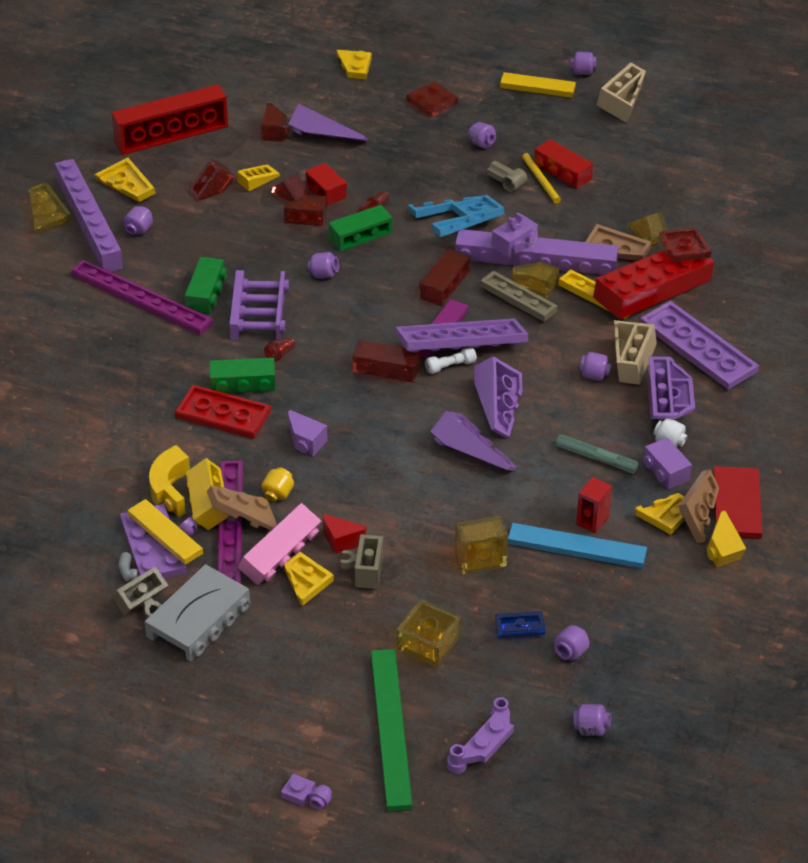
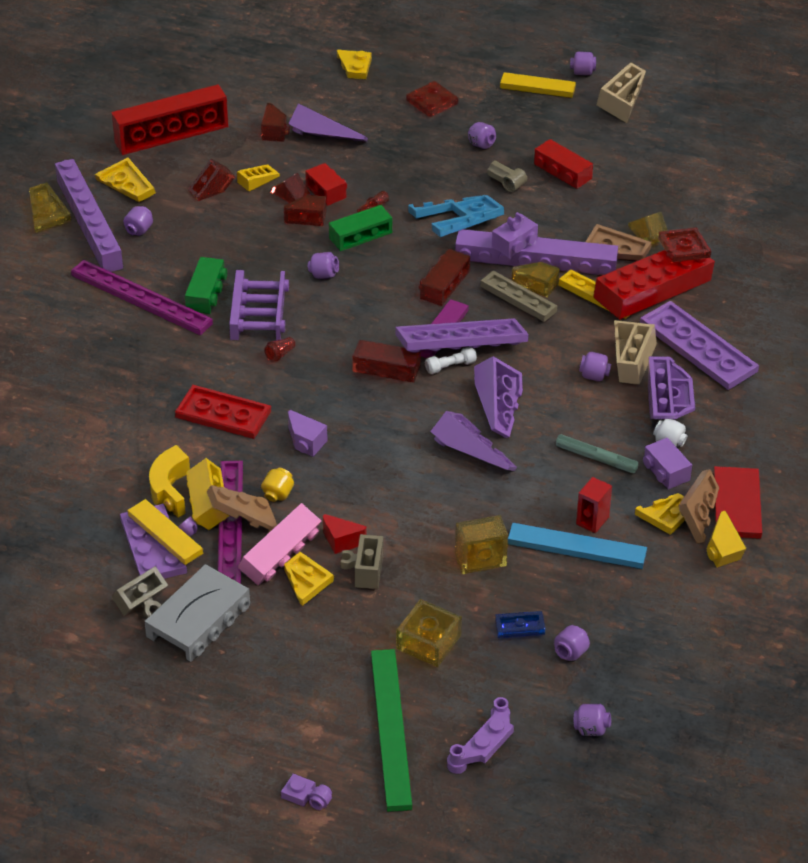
light grey arm [118,552,138,582] -> none
green brick [210,358,275,393] -> none
yellow bar [522,153,561,204] -> none

